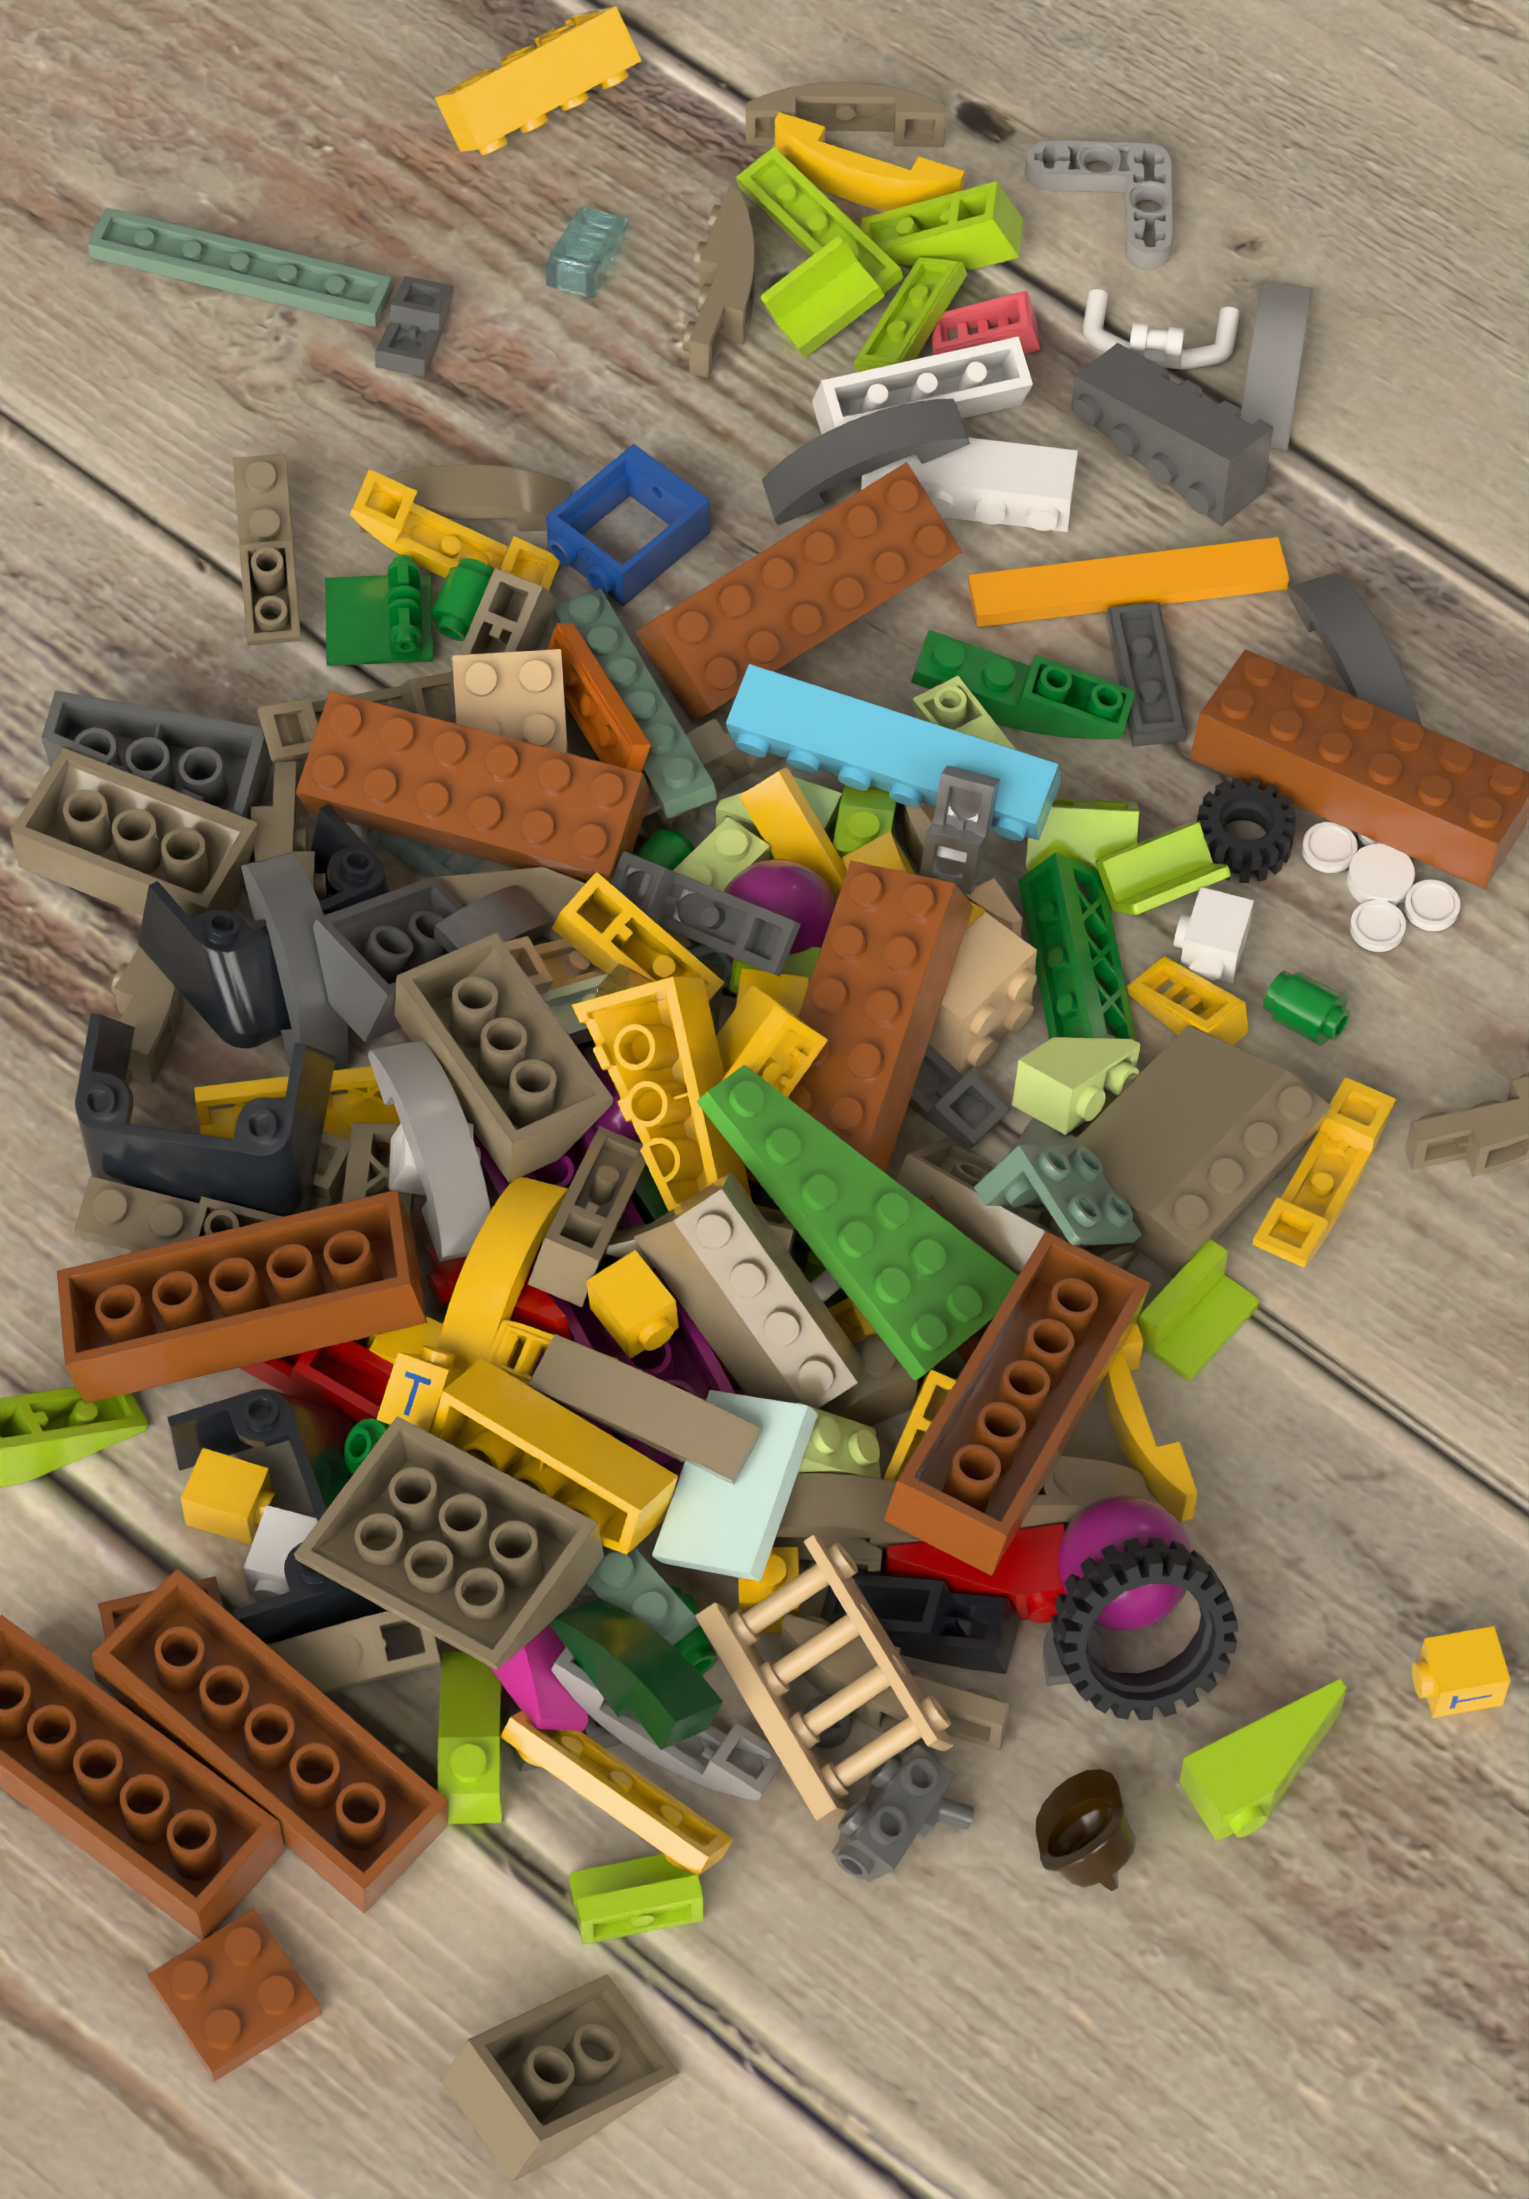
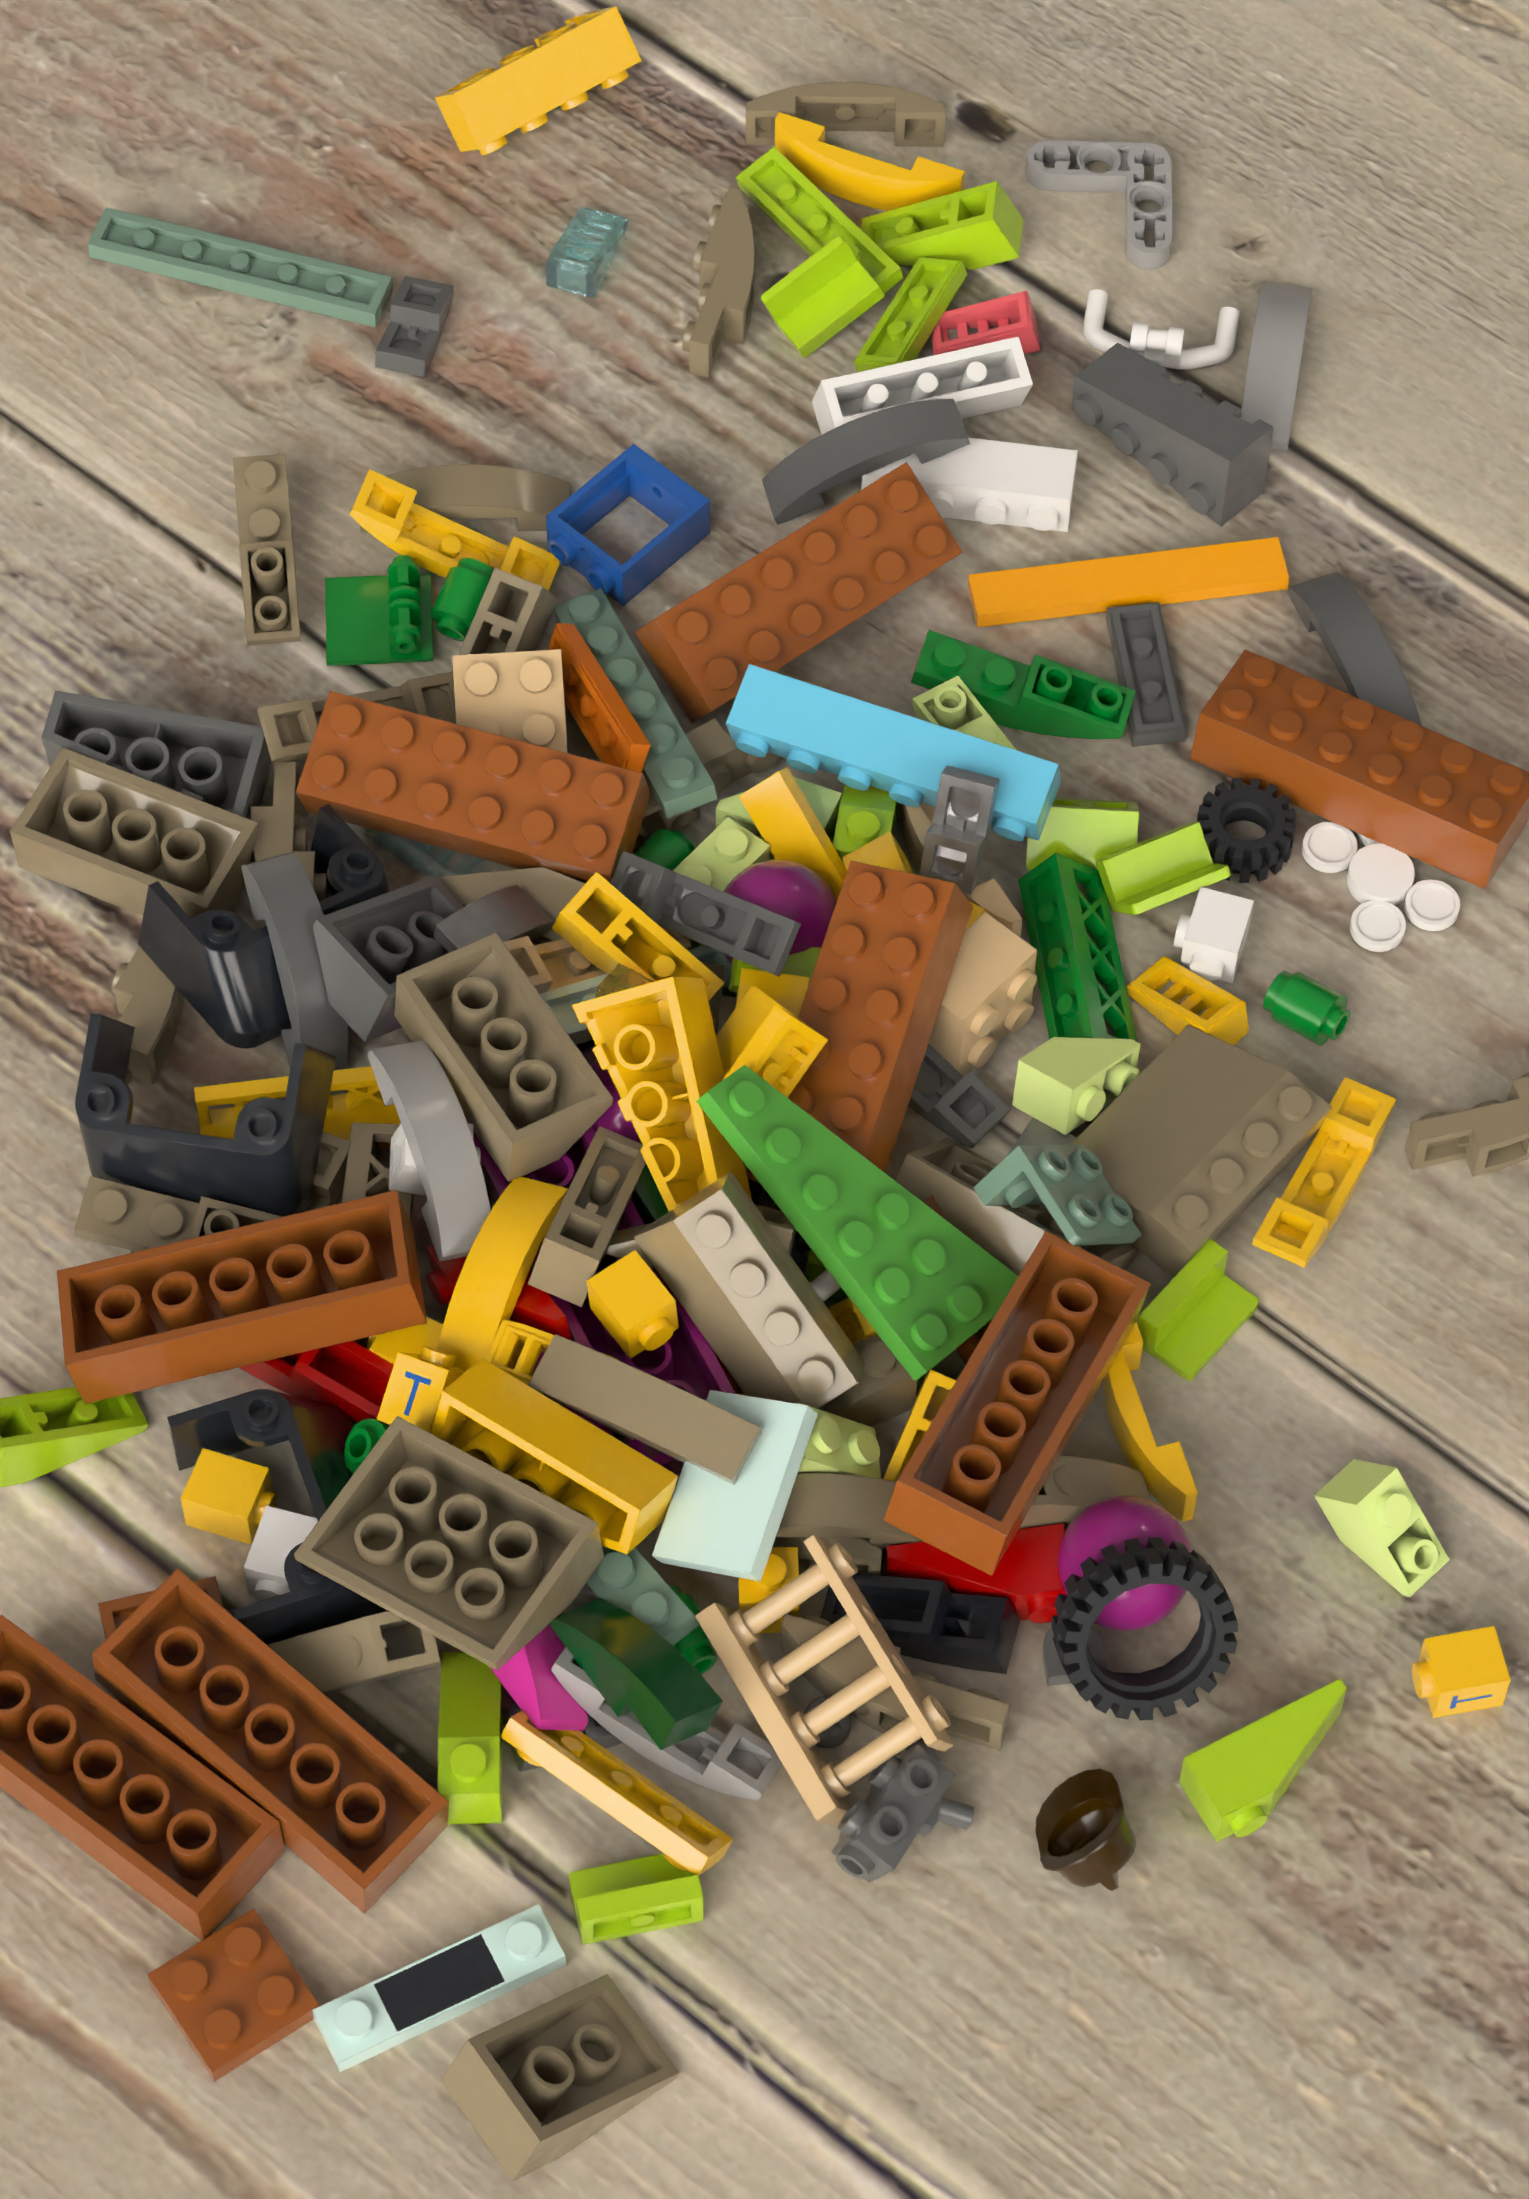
none -> light aqua plate [312,1904,566,2072]
none -> yellowish green slope [1314,1459,1450,1597]

